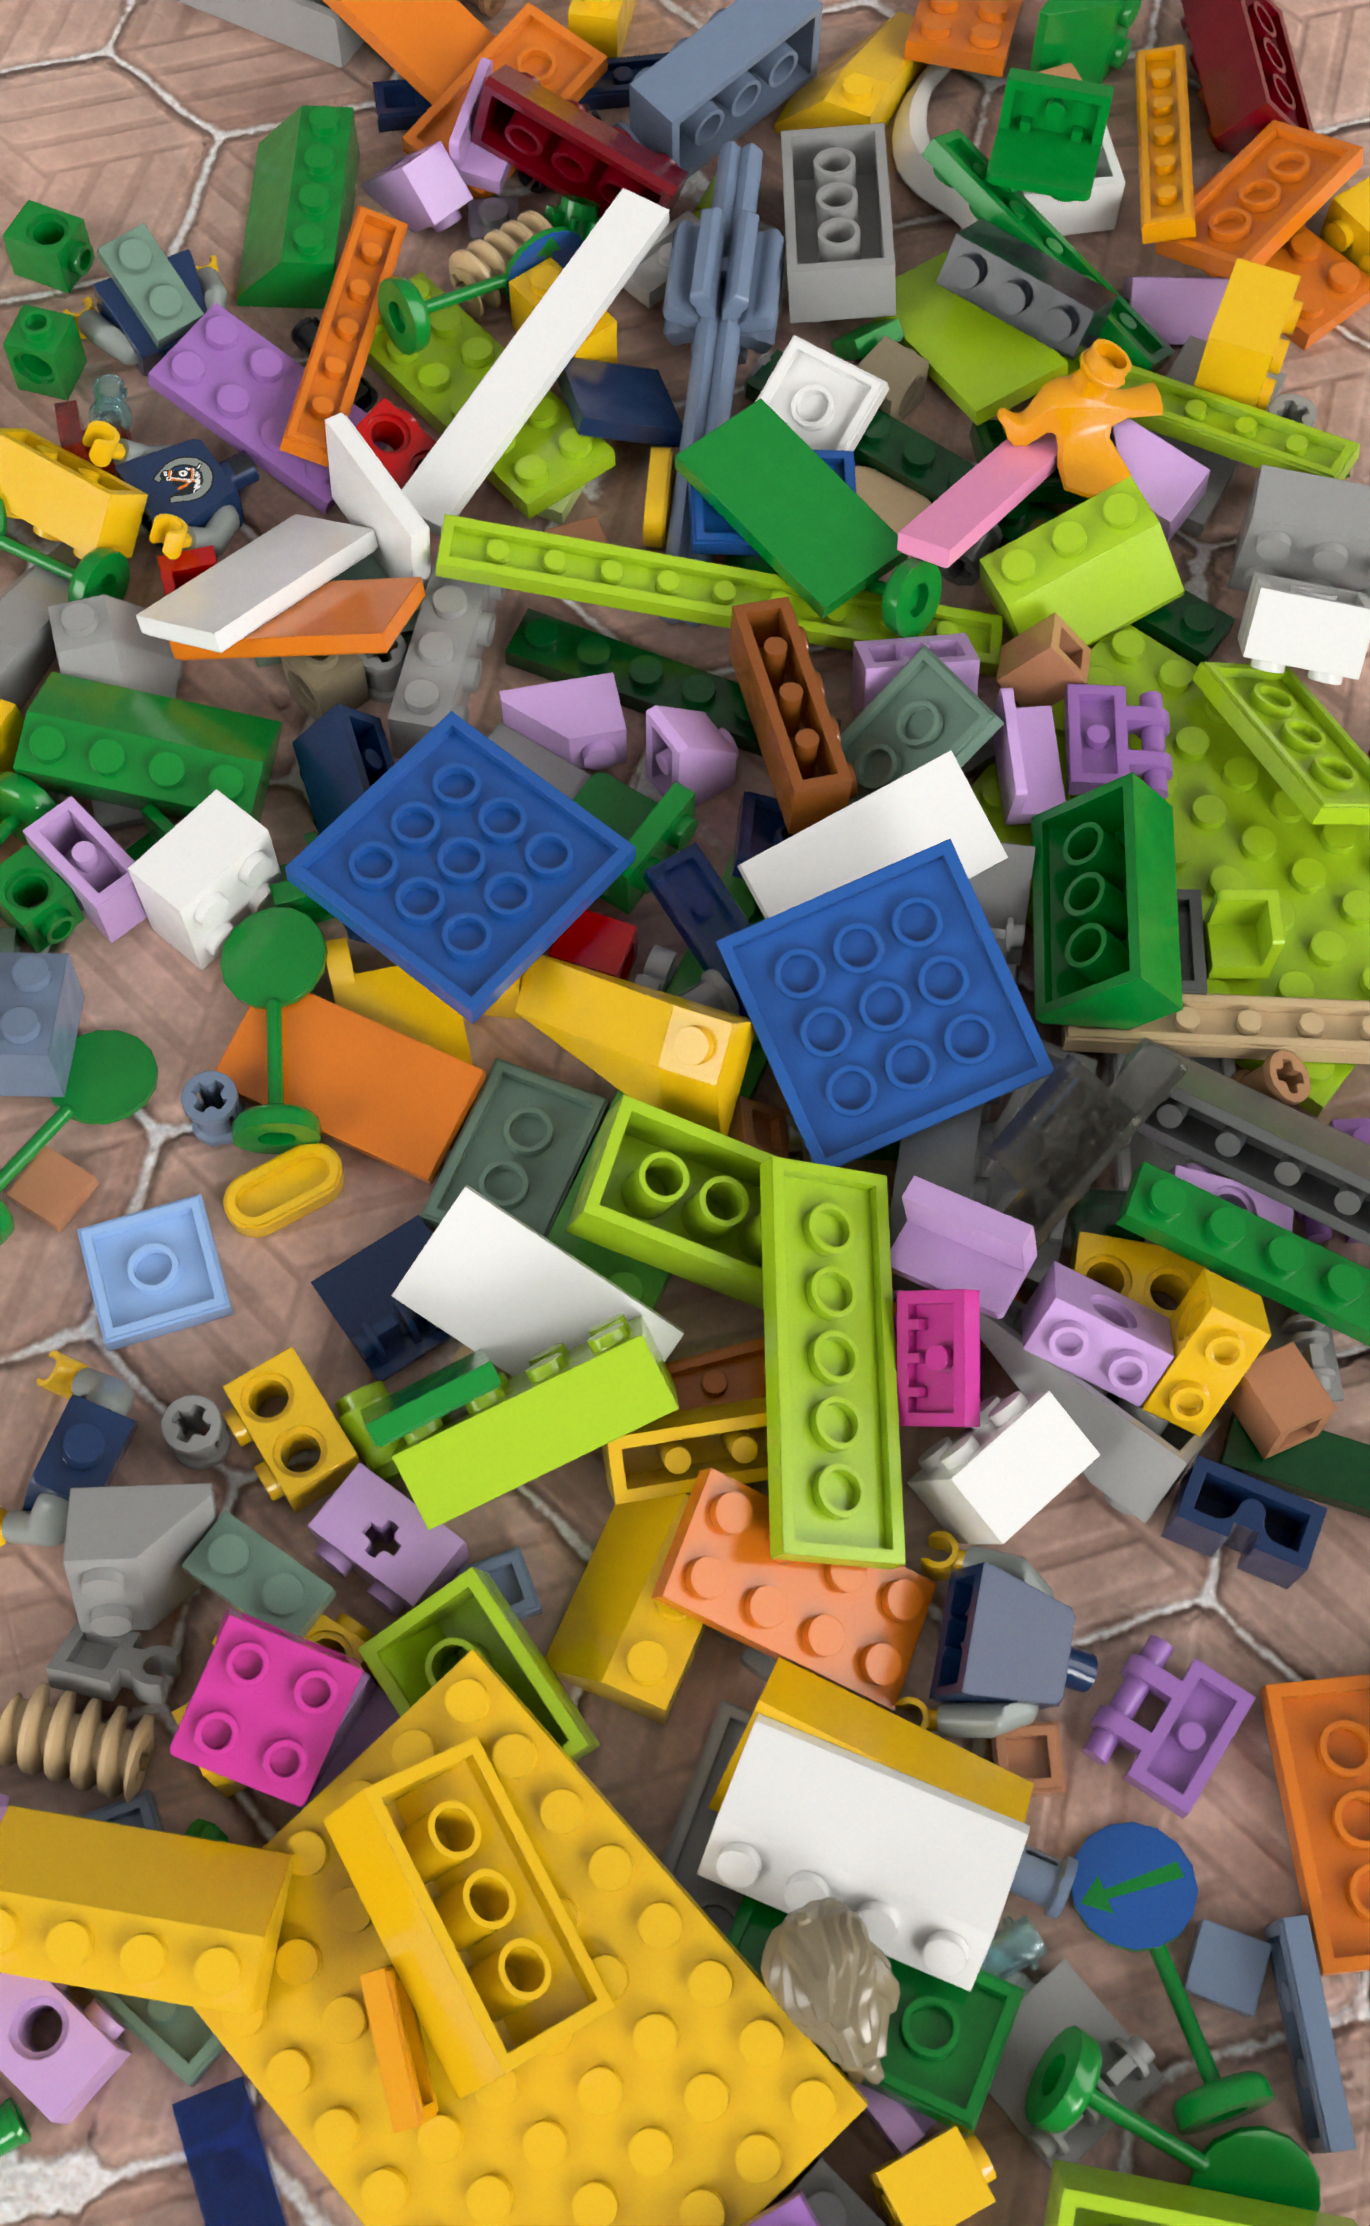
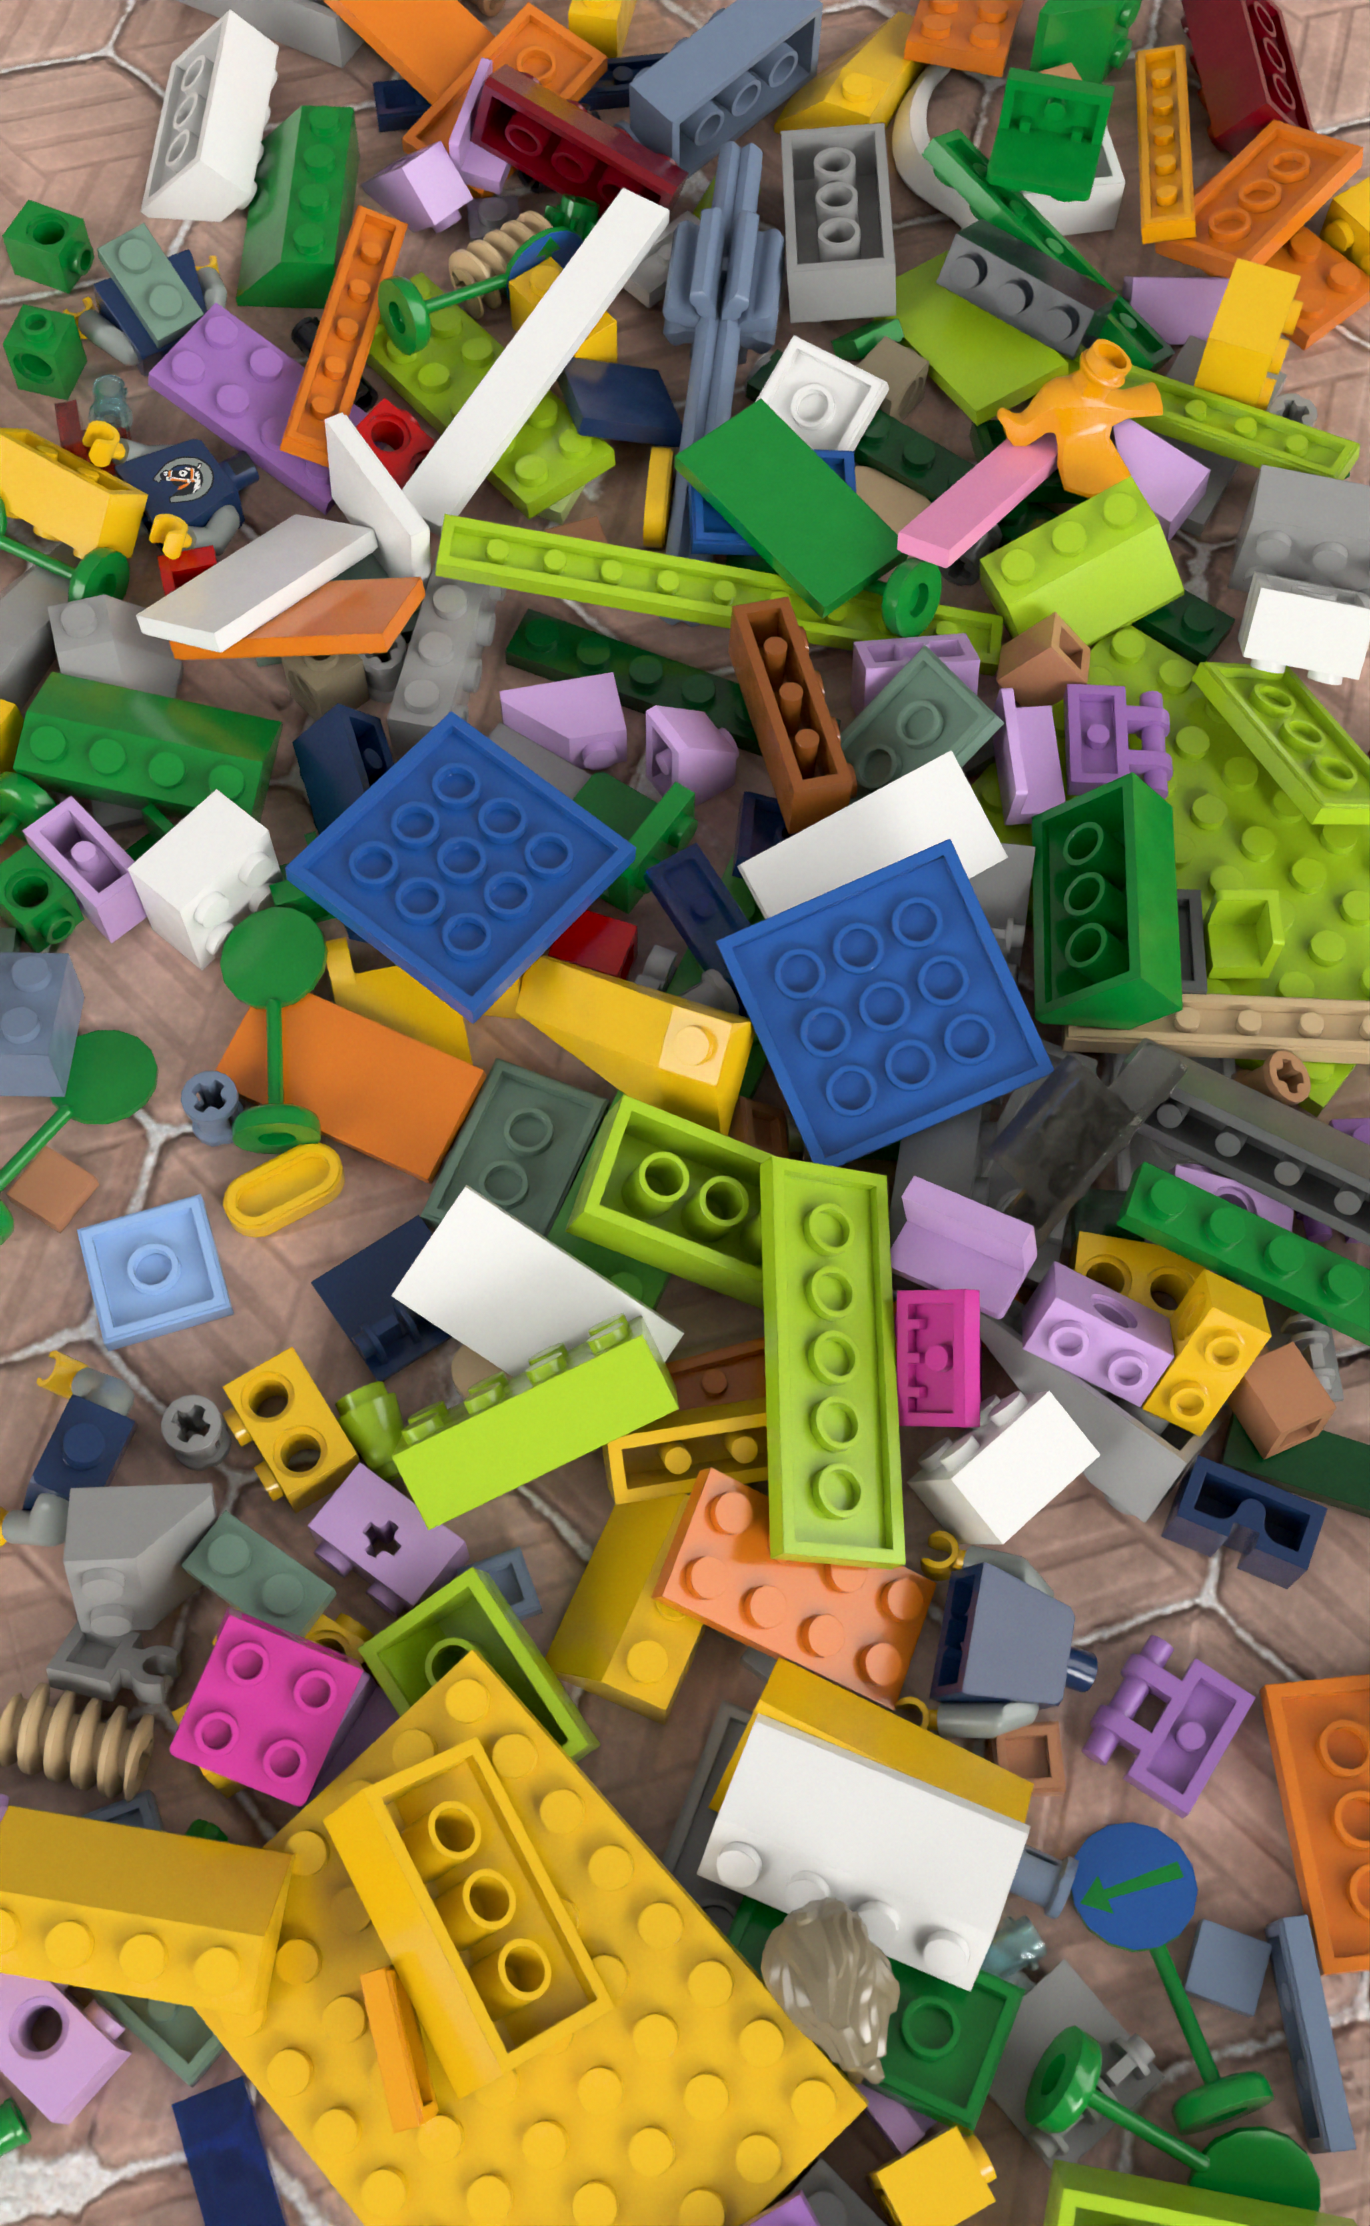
green tile [360,1349,501,1448] -> none
none -> white slope [140,9,279,222]

